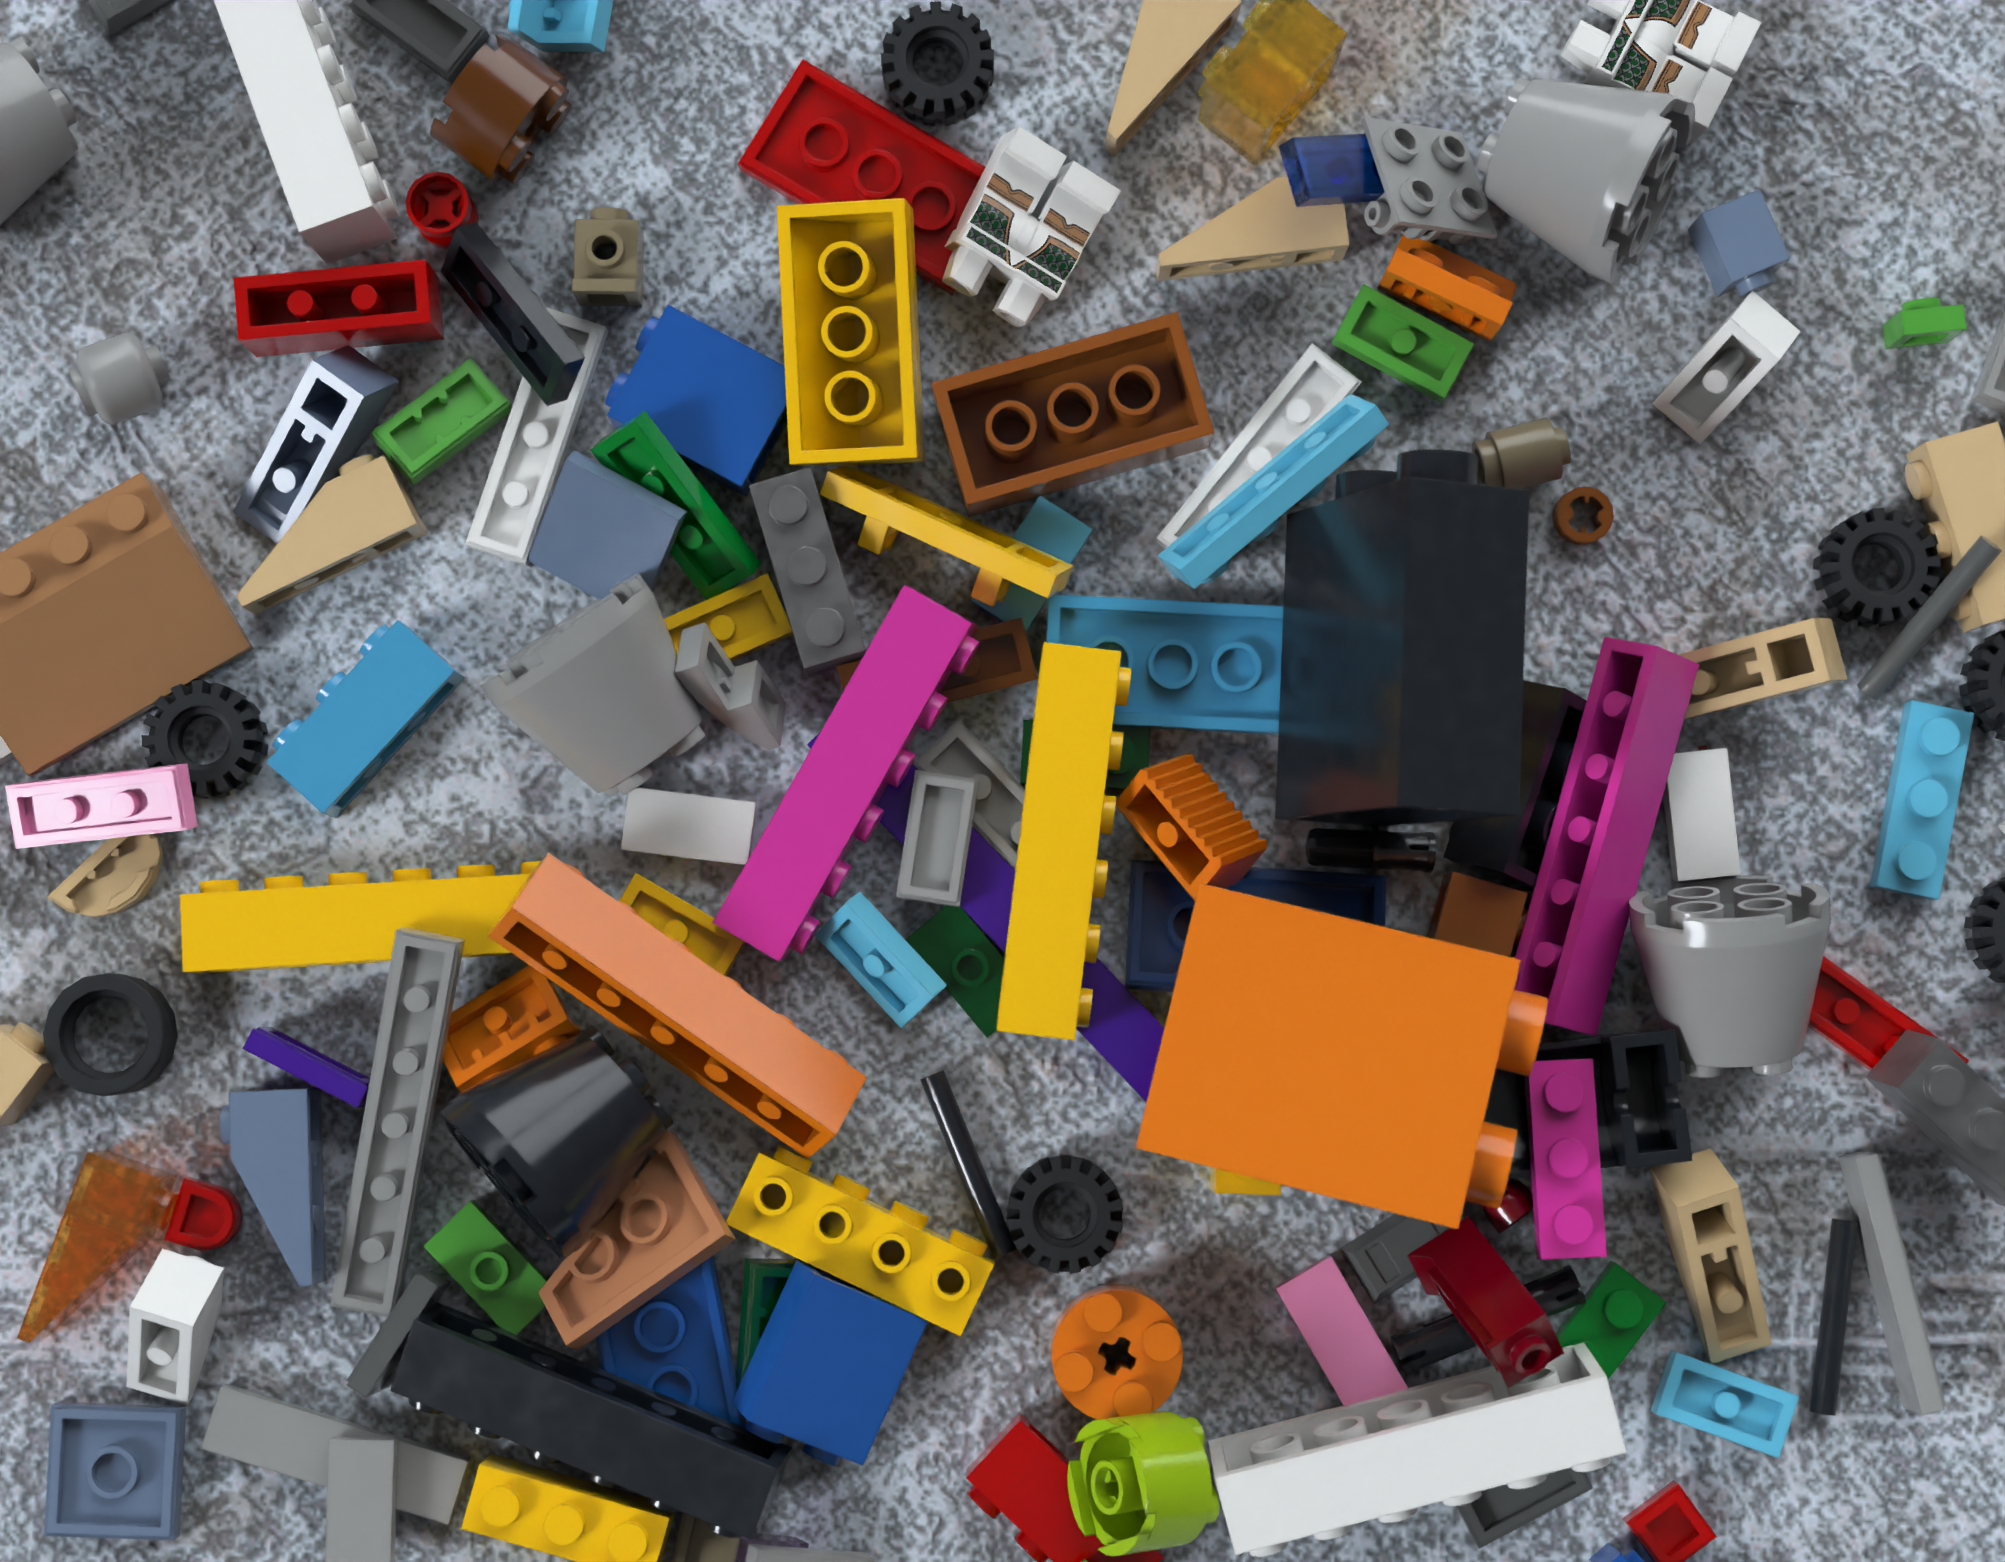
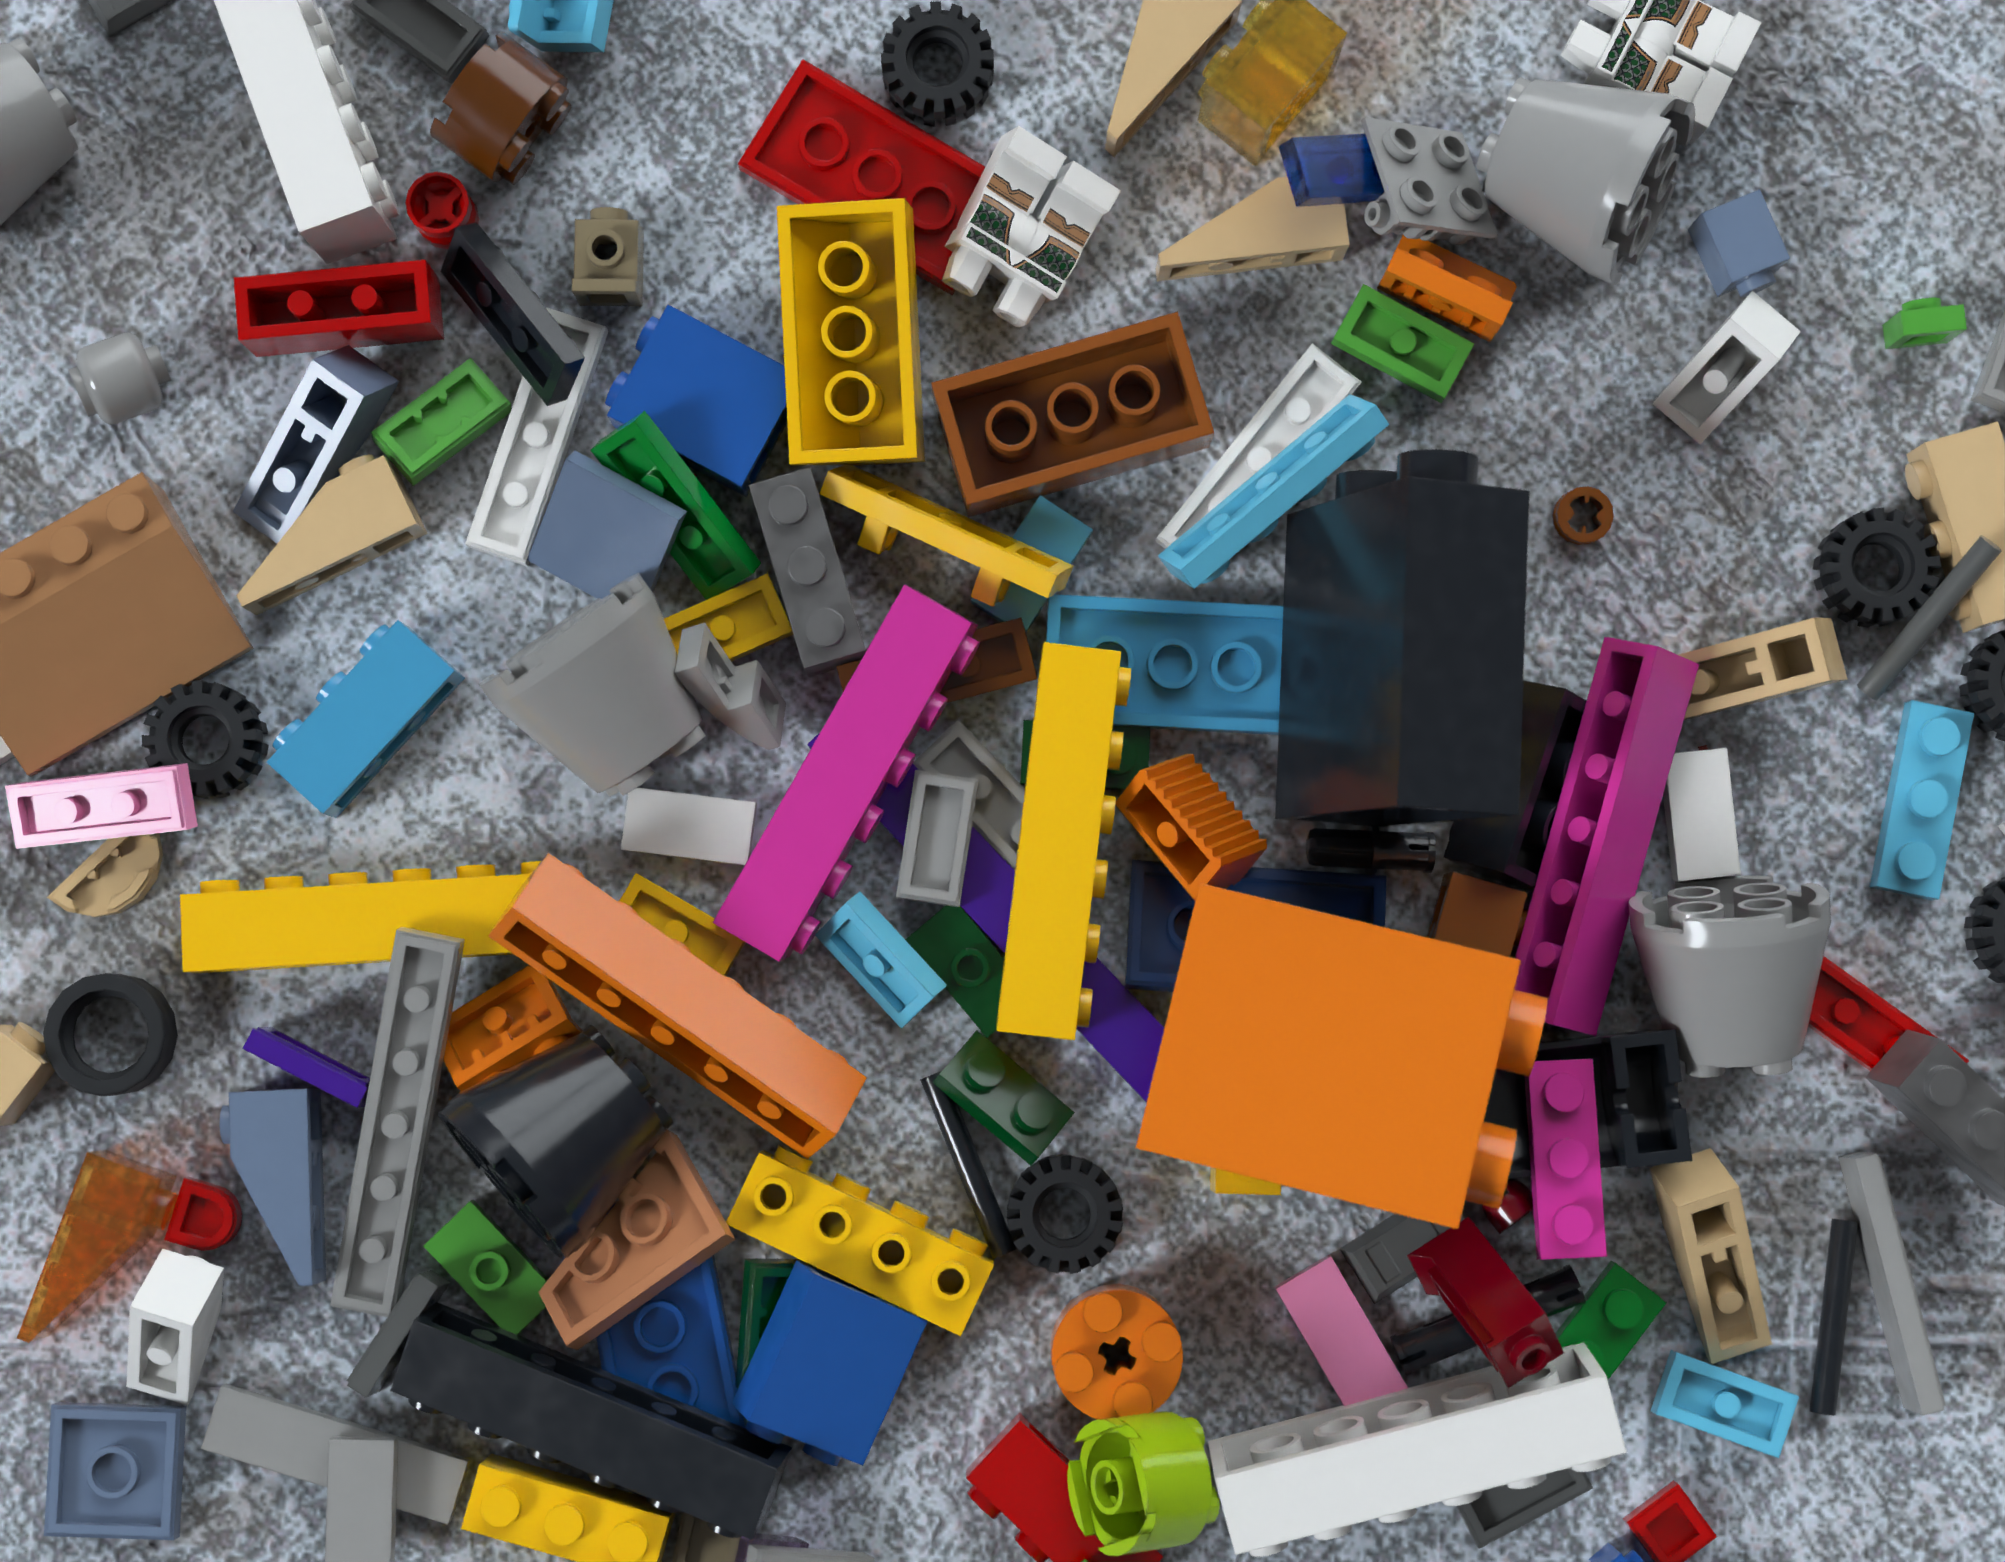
dark tan brick [1472,417,1571,489] -> none
none -> dark green plate [932,1030,1075,1166]

